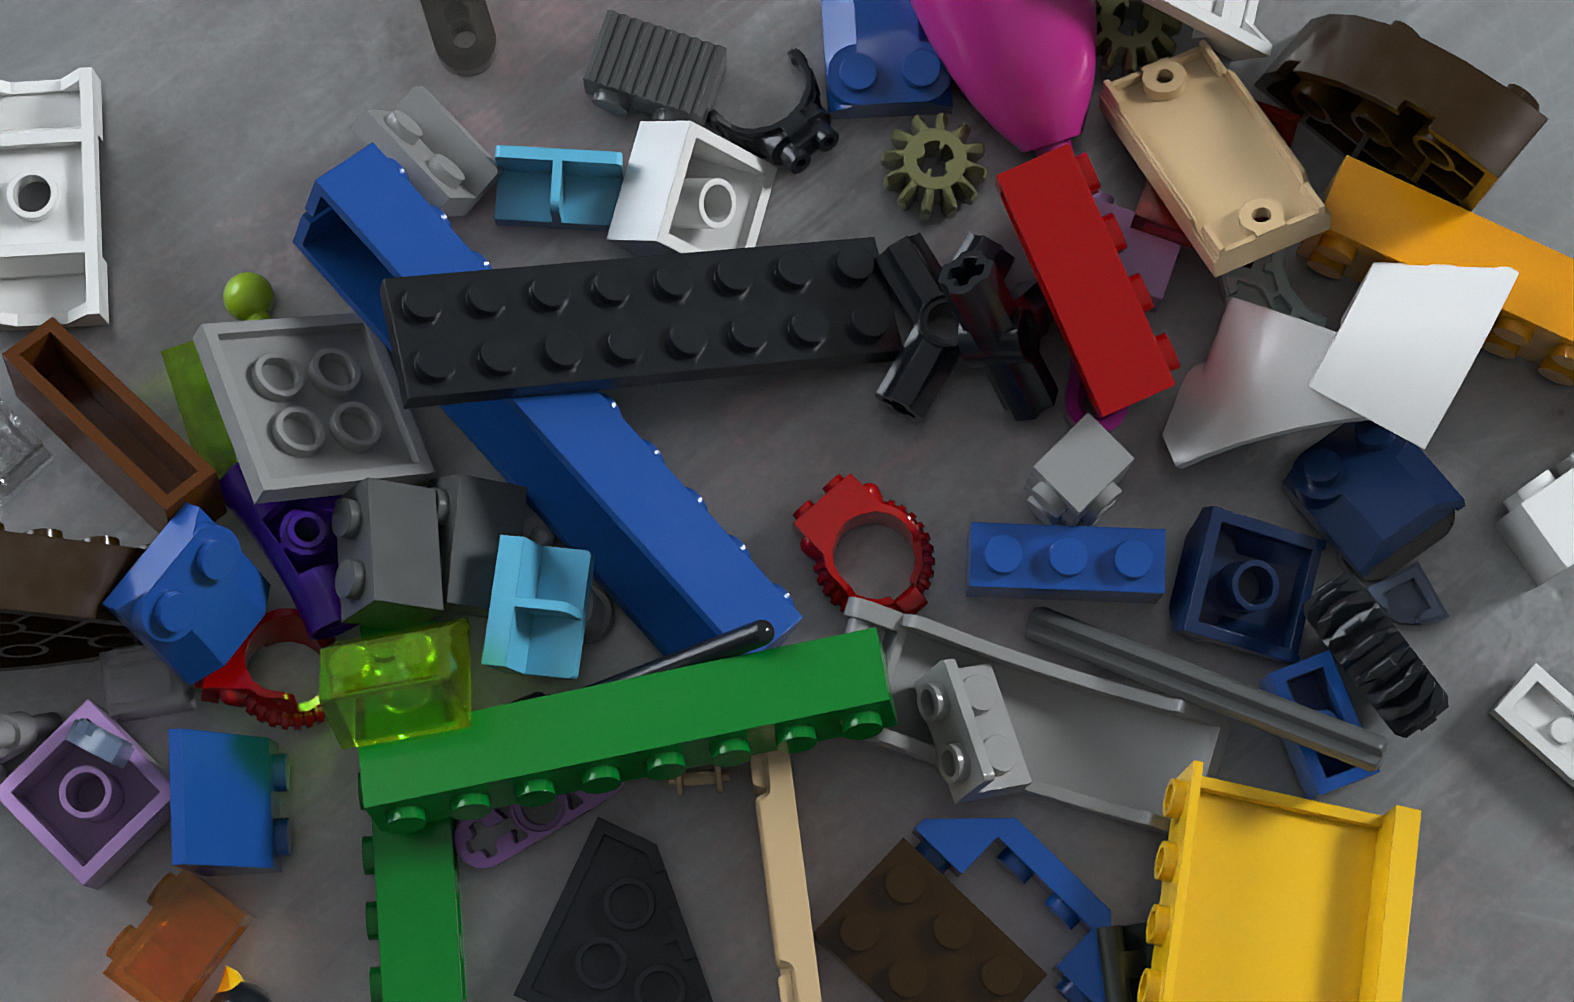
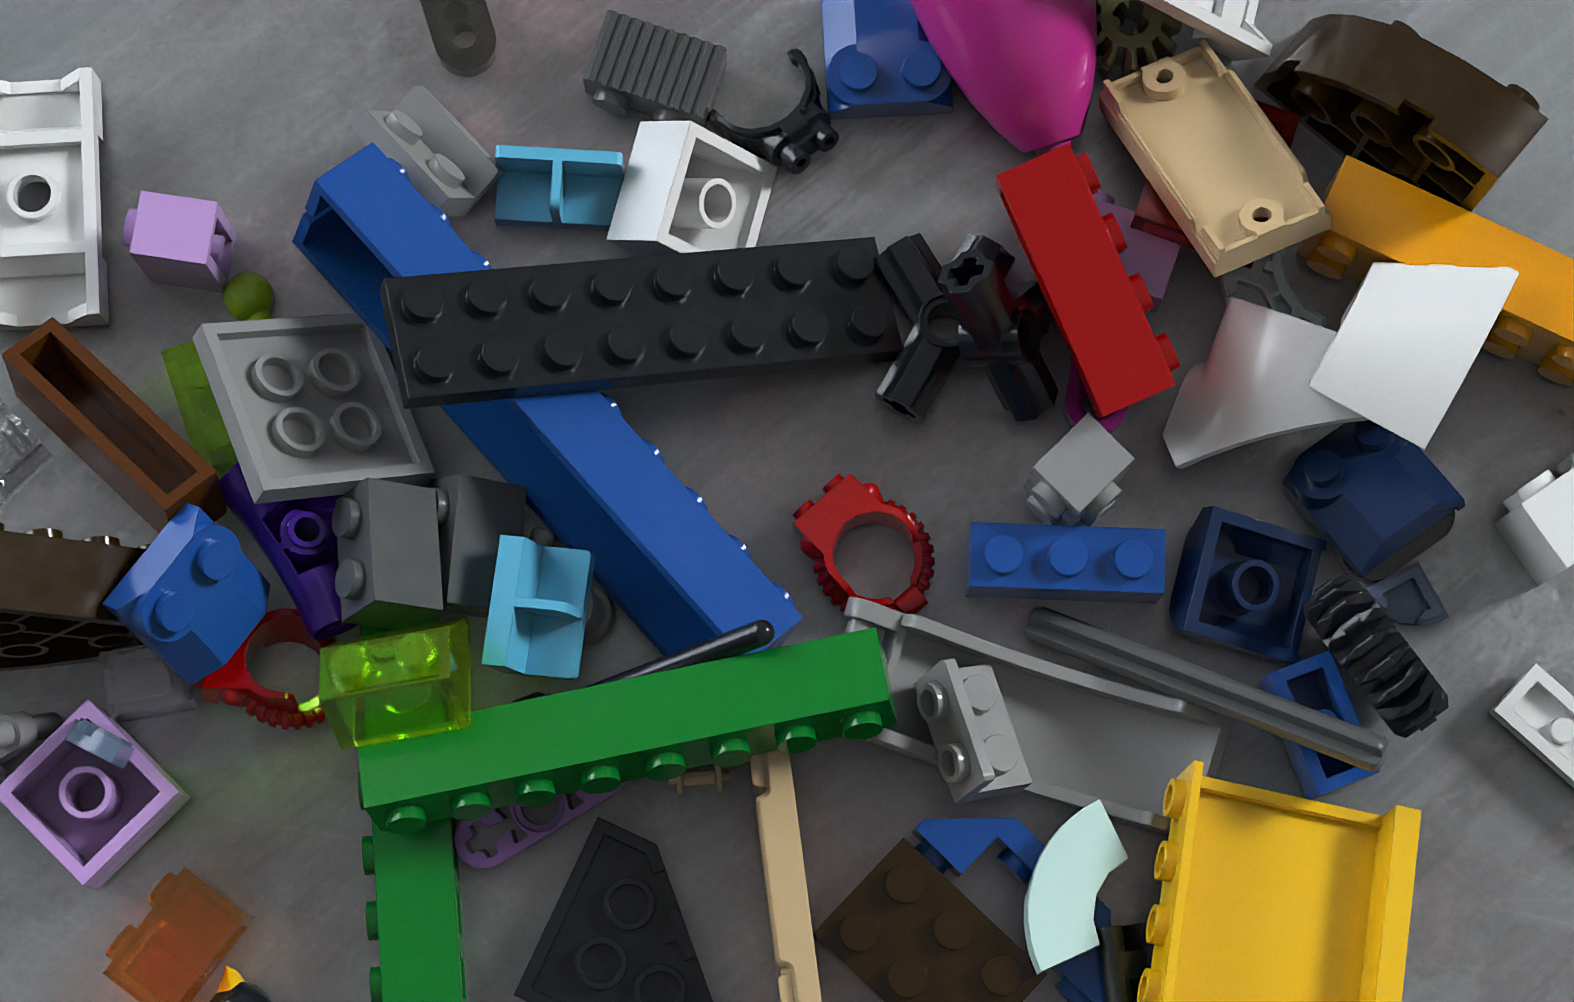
blue slope [168,728,292,877] -> none
olive gear [881,112,987,221] -> none
none -> lavender brick [123,190,237,293]
none -> light aqua tile [1024,799,1128,975]

